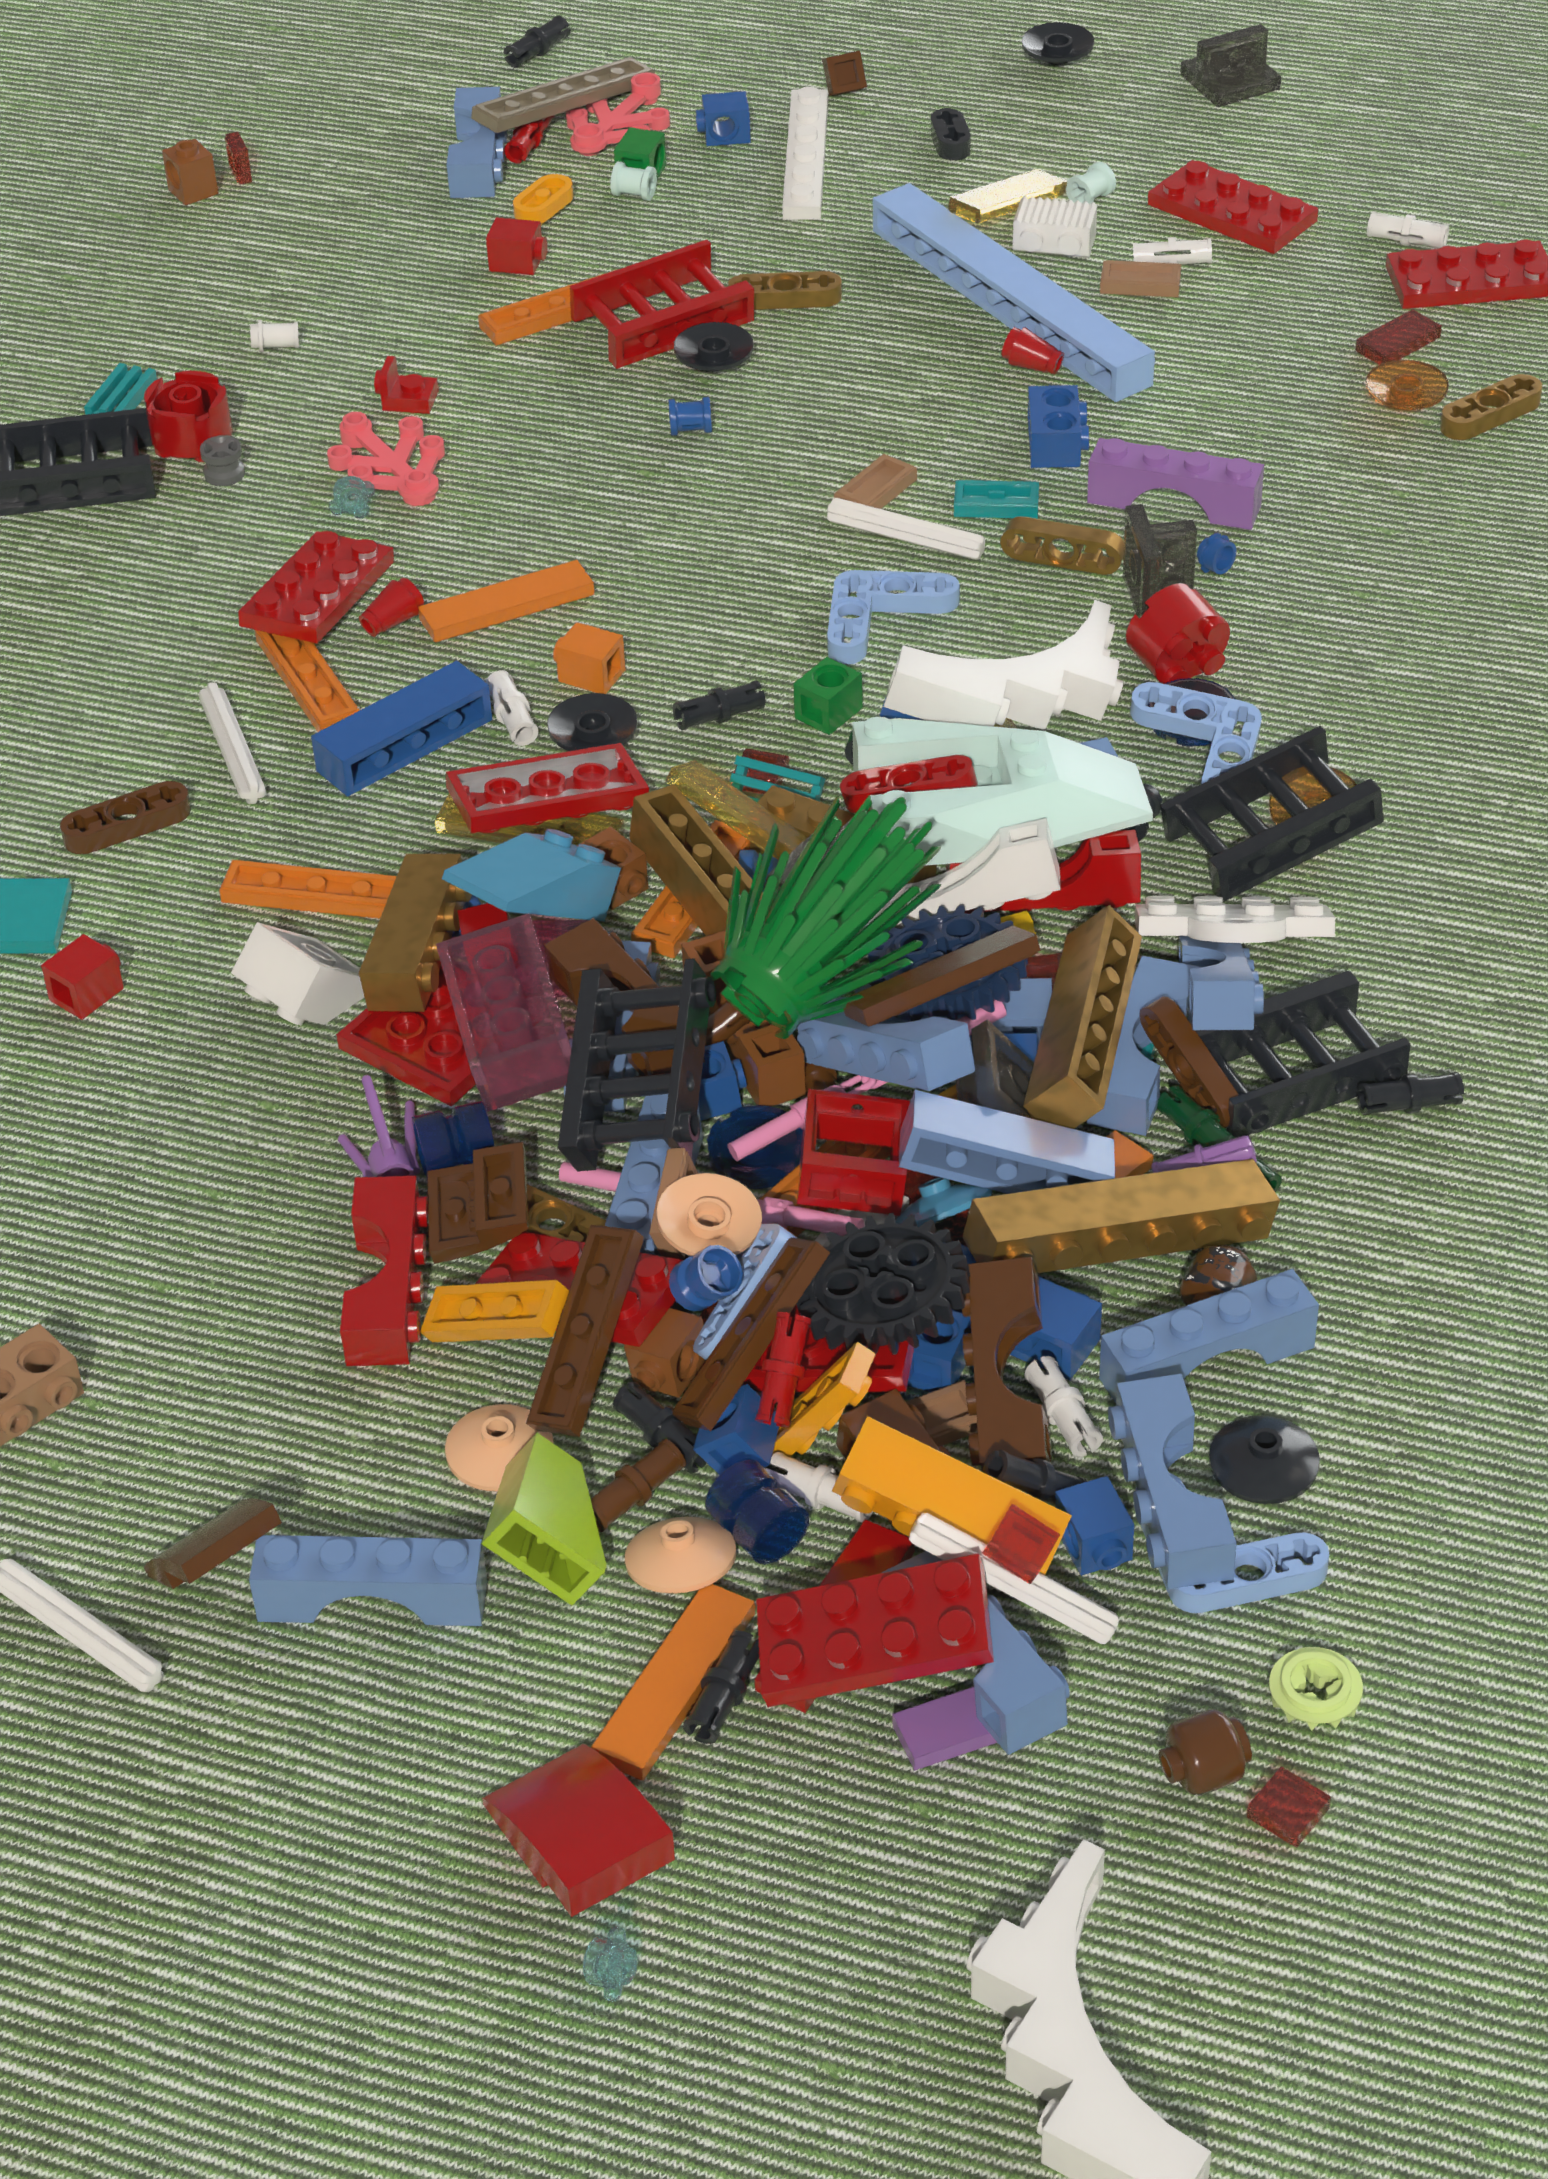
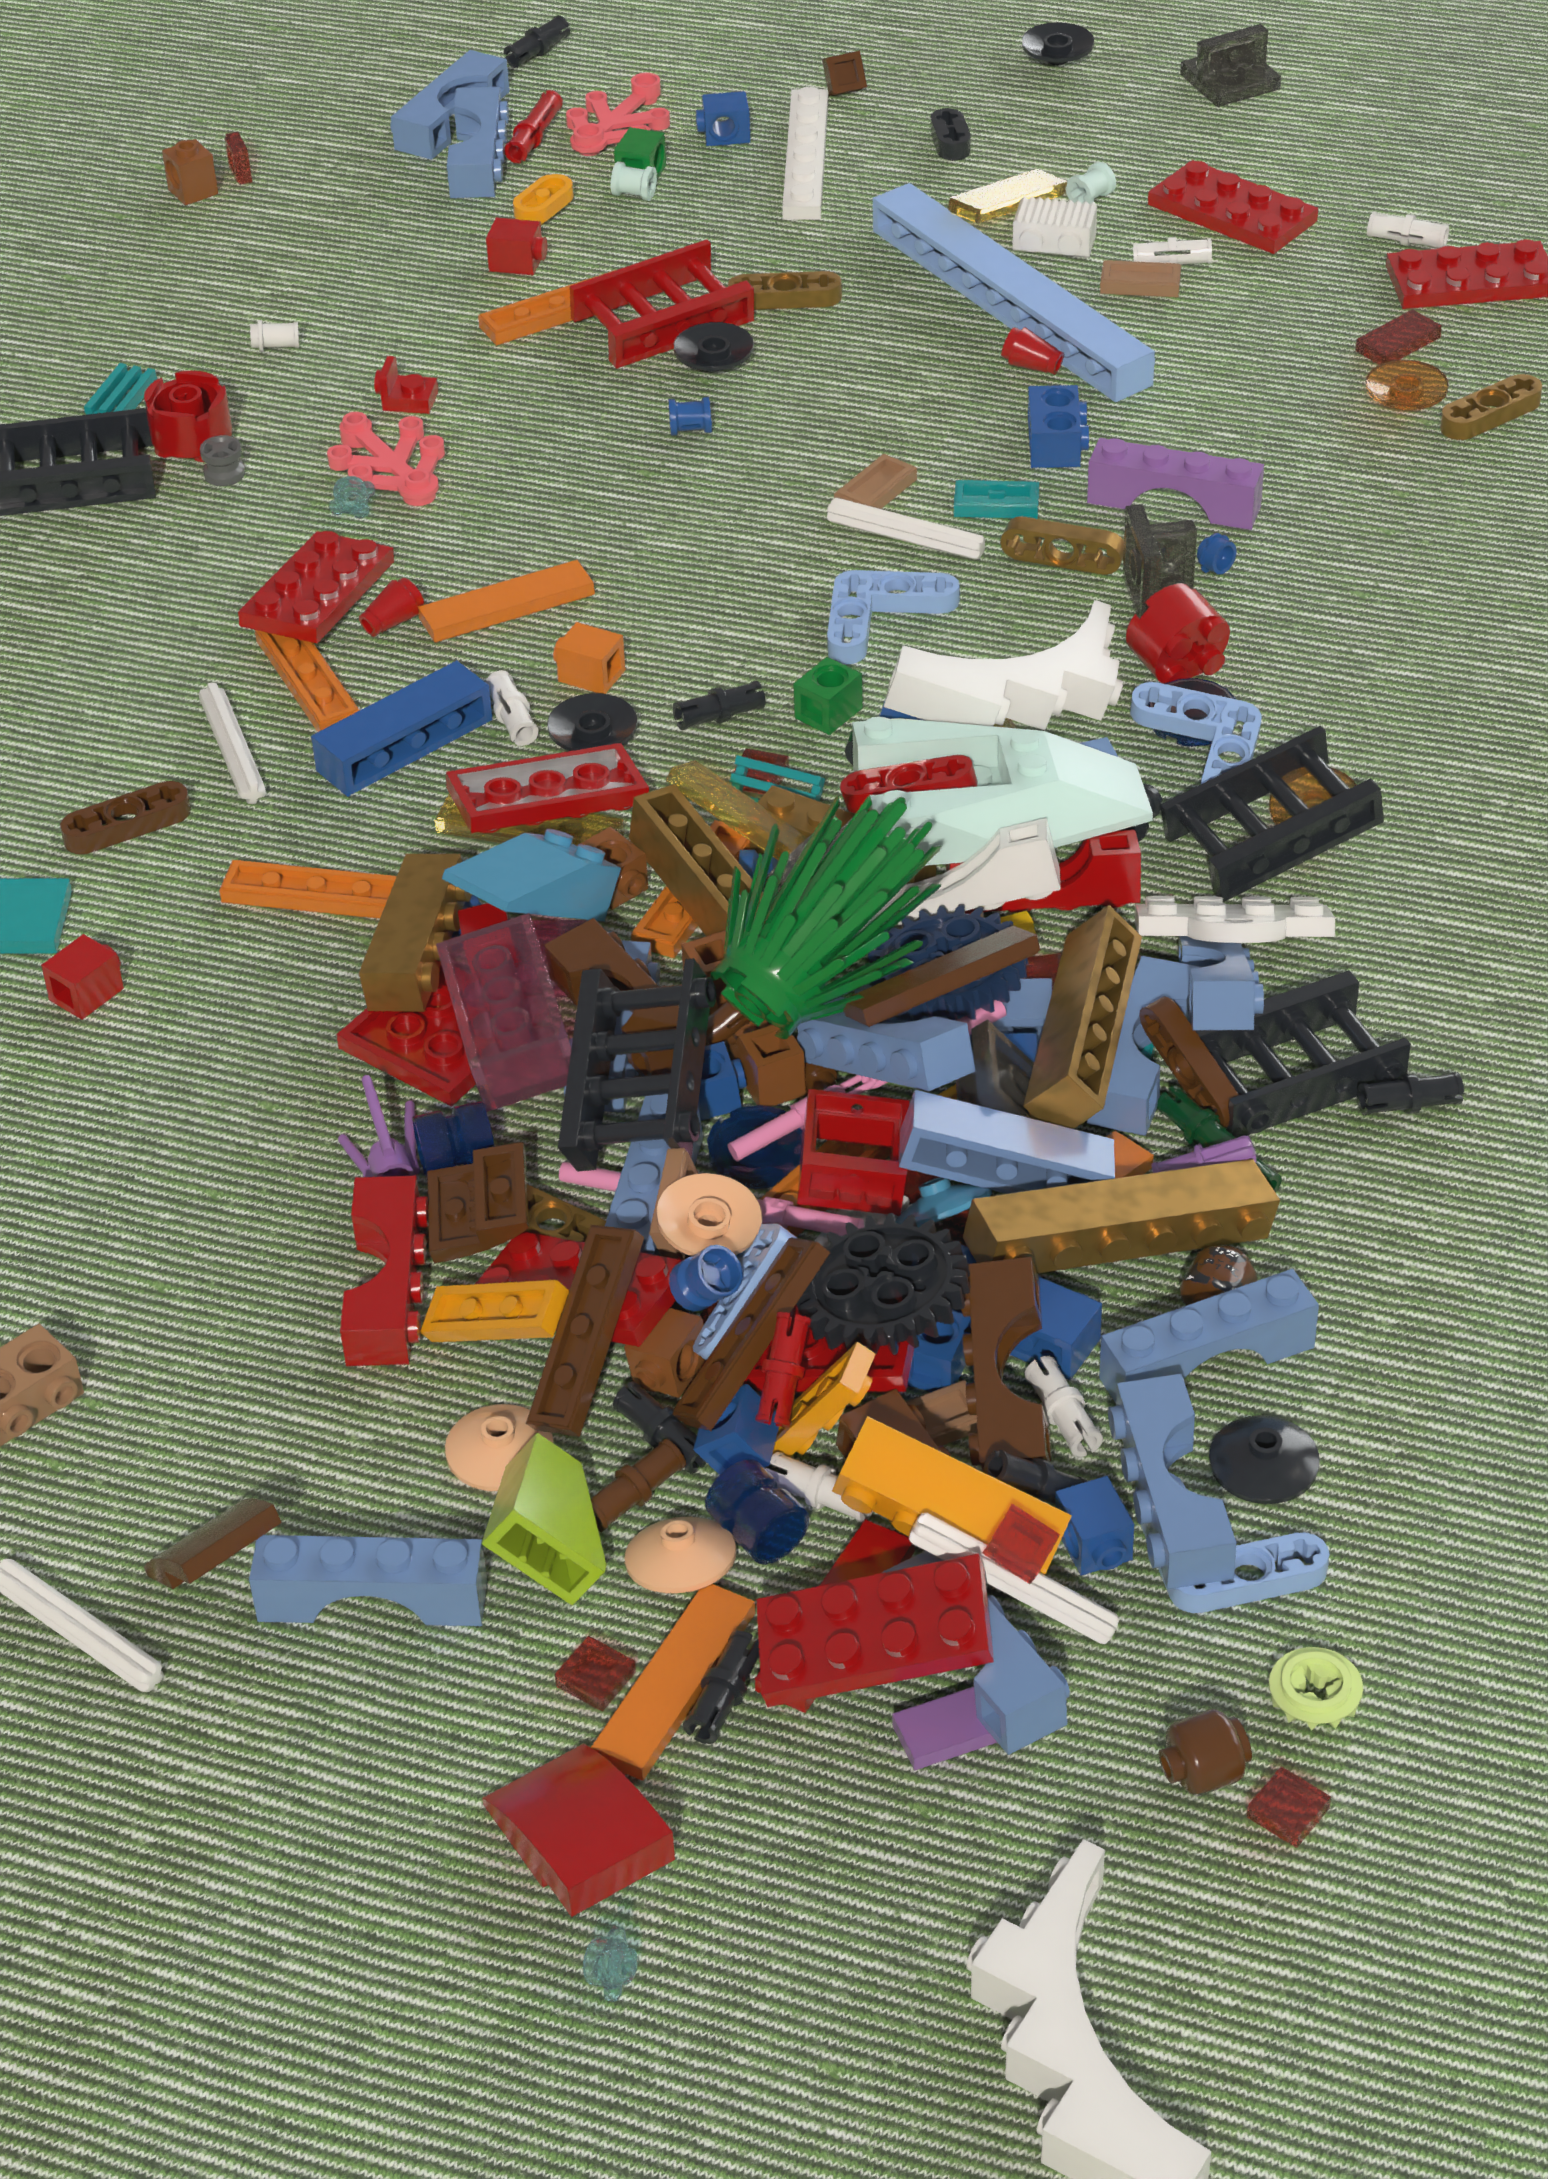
white slope [231,922,365,1026] -> none
dark tan tile [471,57,655,133] -> none
none -> medium blue arch [390,50,510,160]
none -> clear red tile [555,1635,636,1712]

